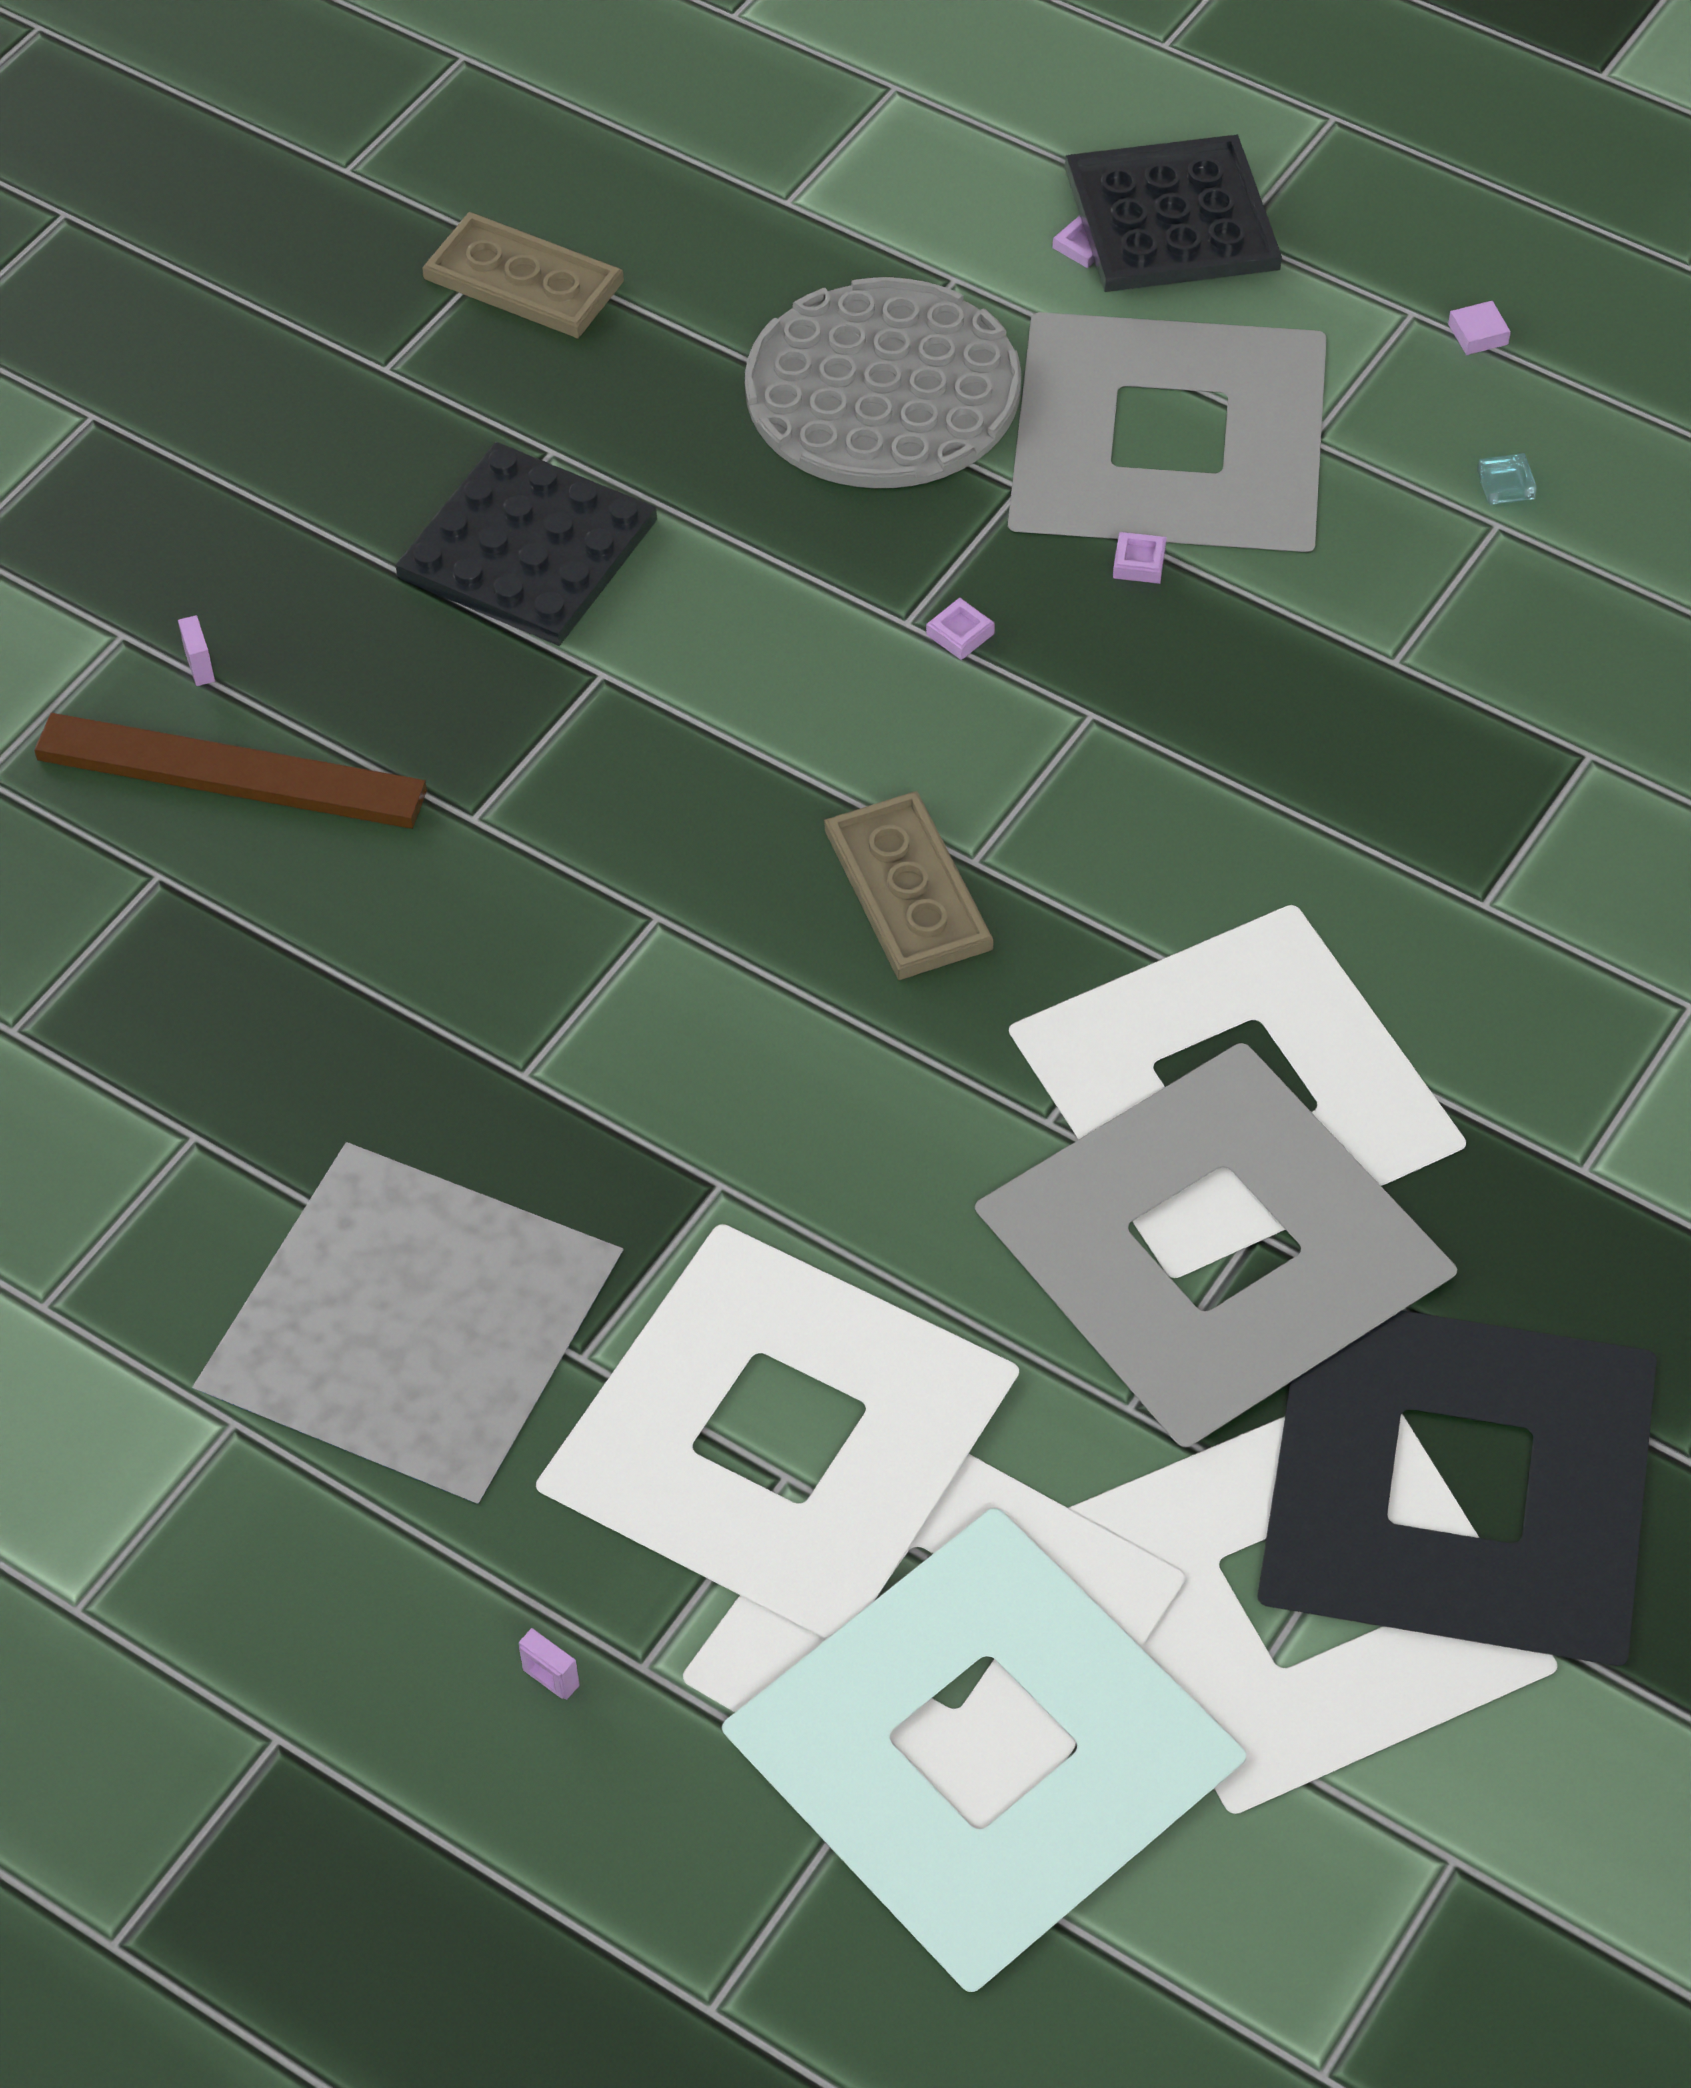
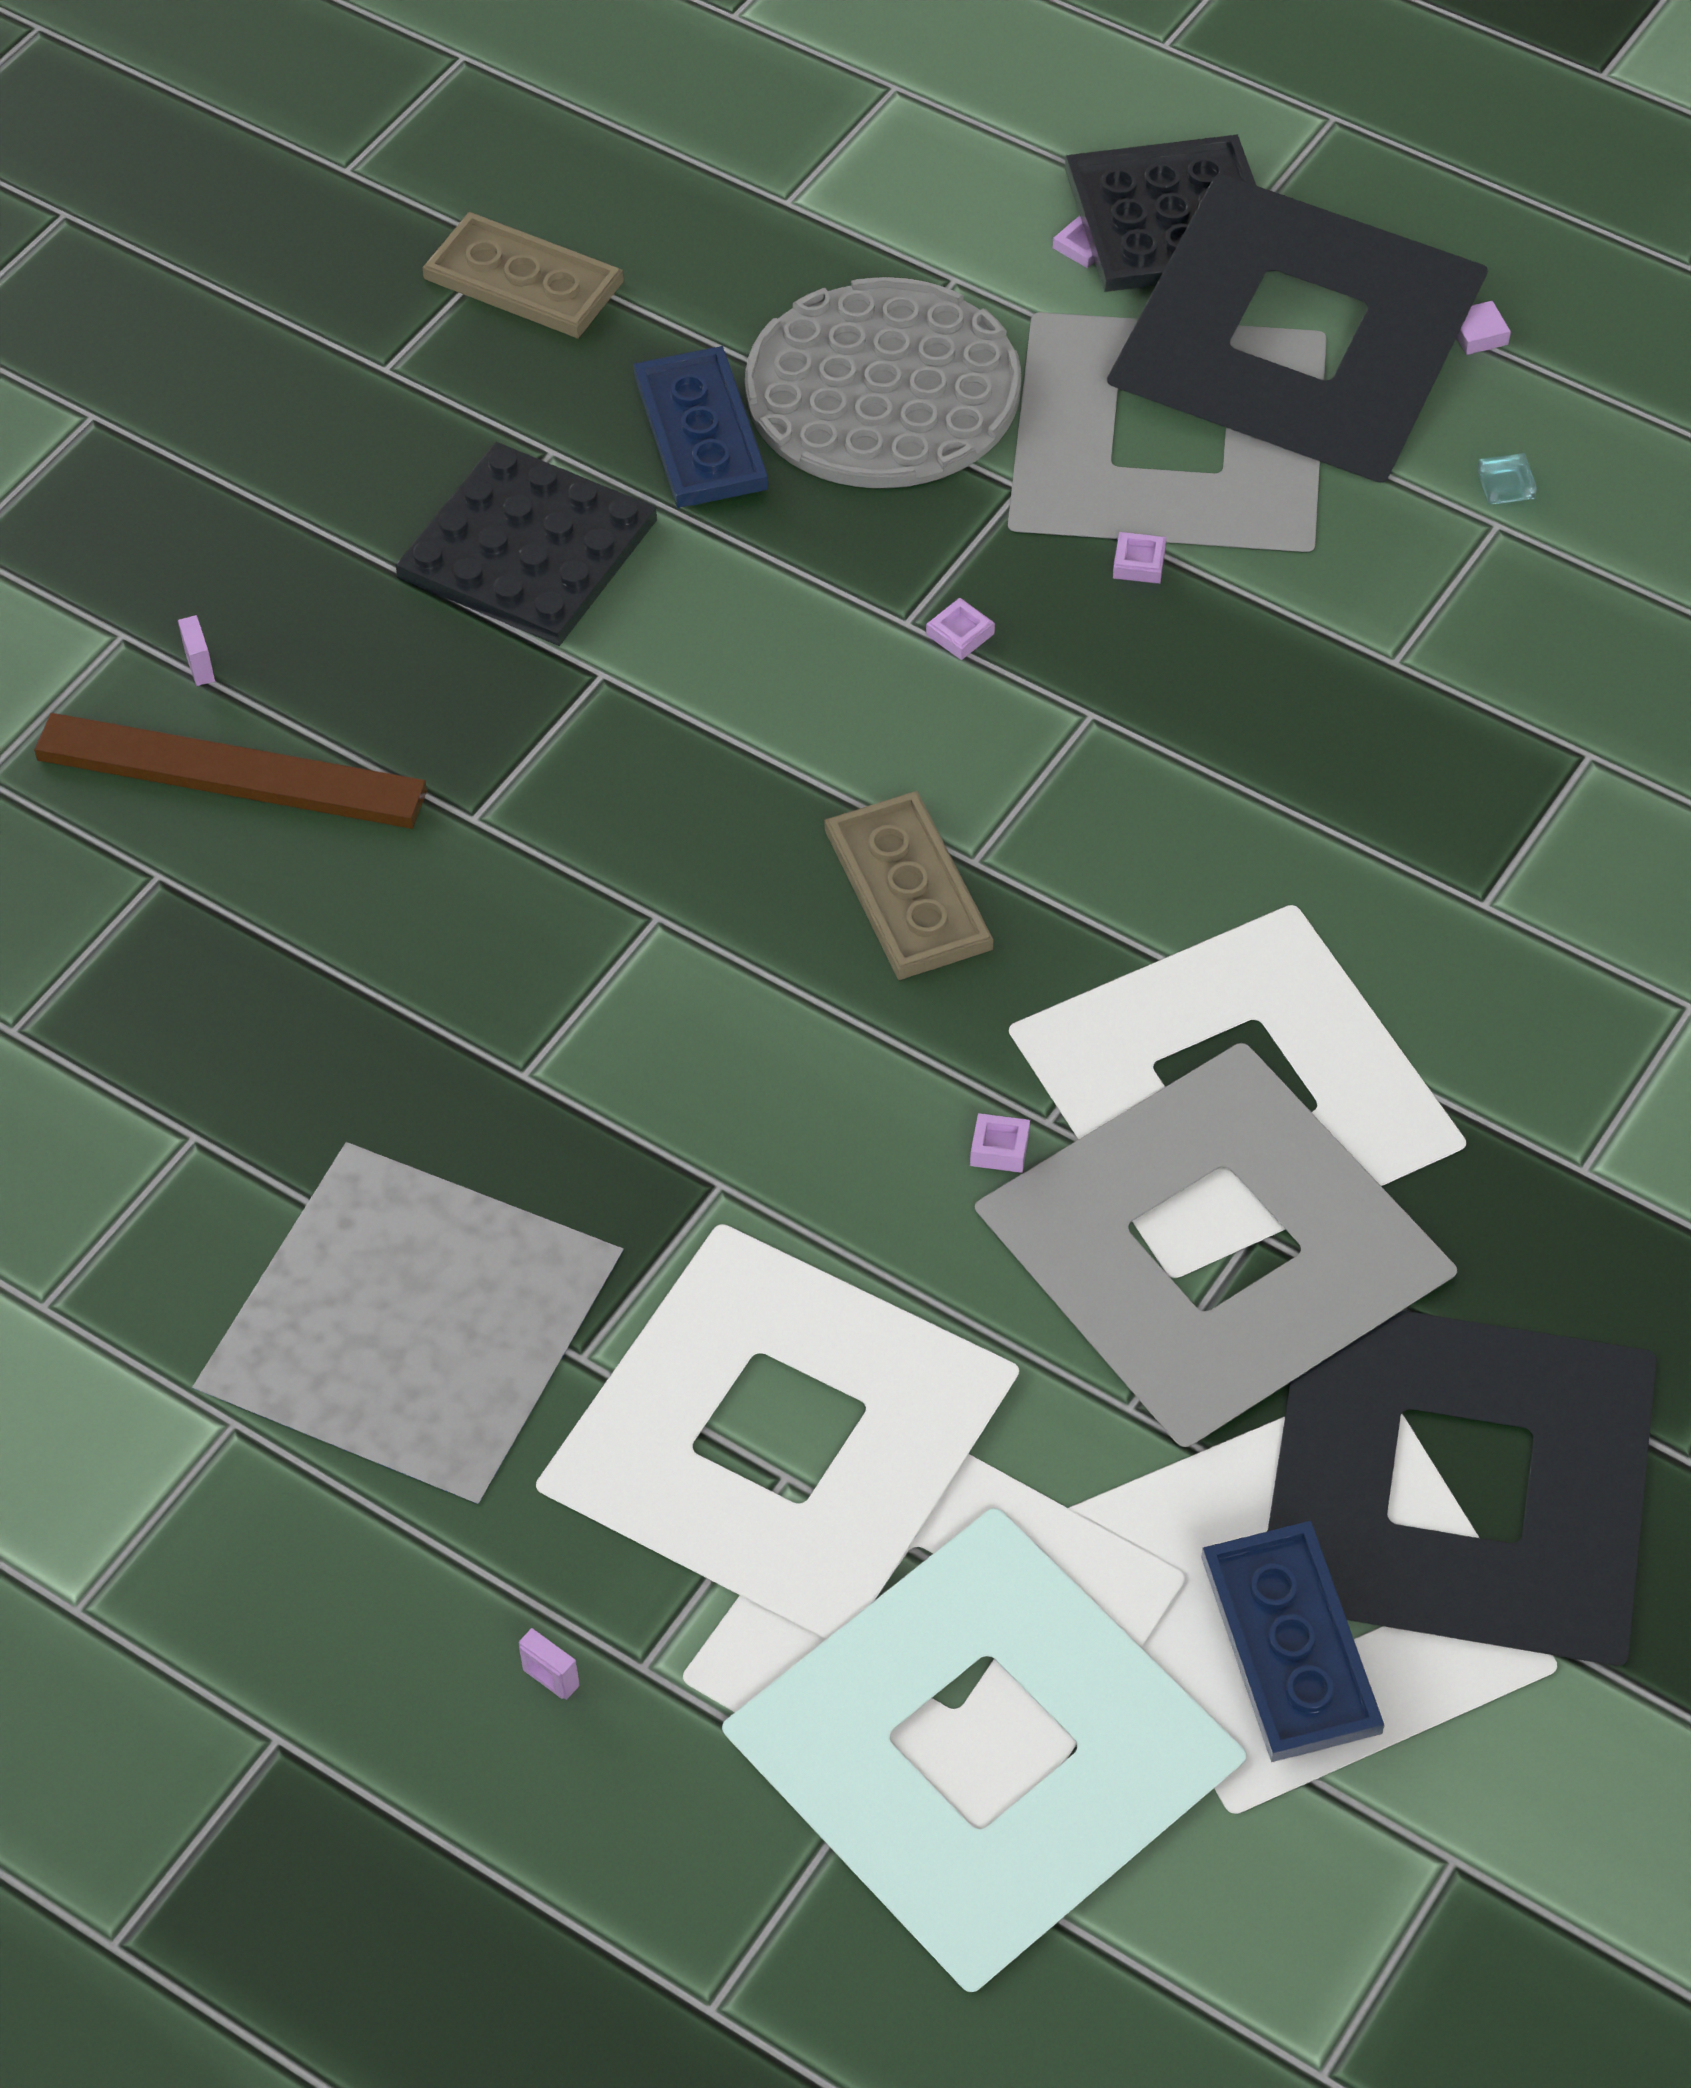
none -> dark blue plate [634,346,768,508]
none -> lavender tile [970,1113,1030,1173]
none -> black piece [1107,174,1488,482]
none -> dark blue plate [1201,1521,1384,1763]

